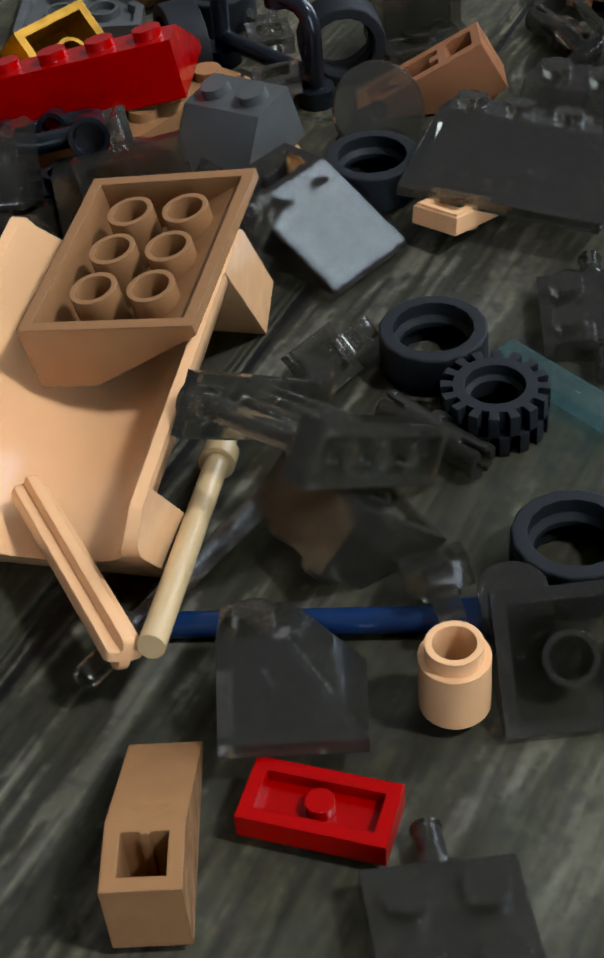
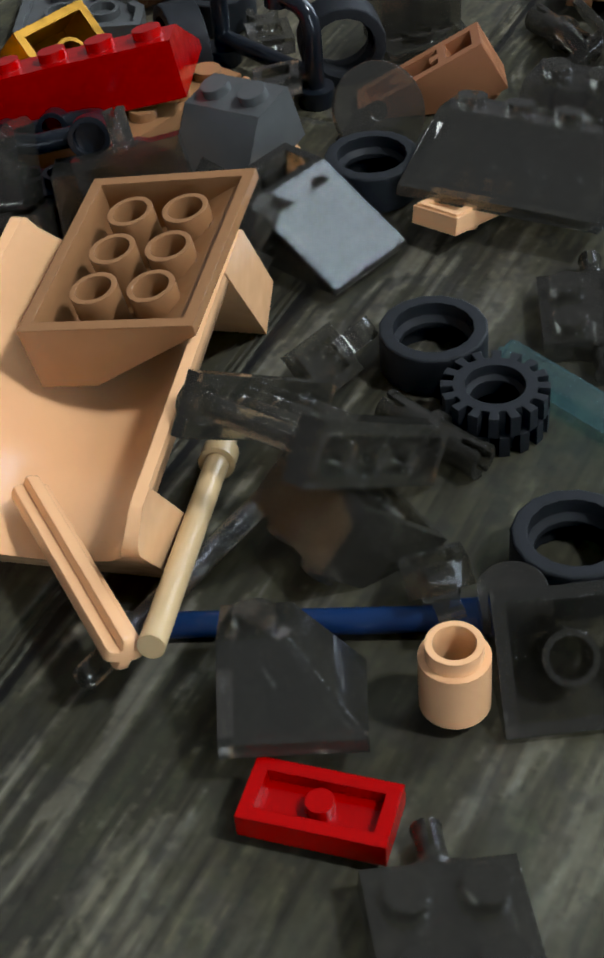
medium nougat slope [97,741,204,948] -> none

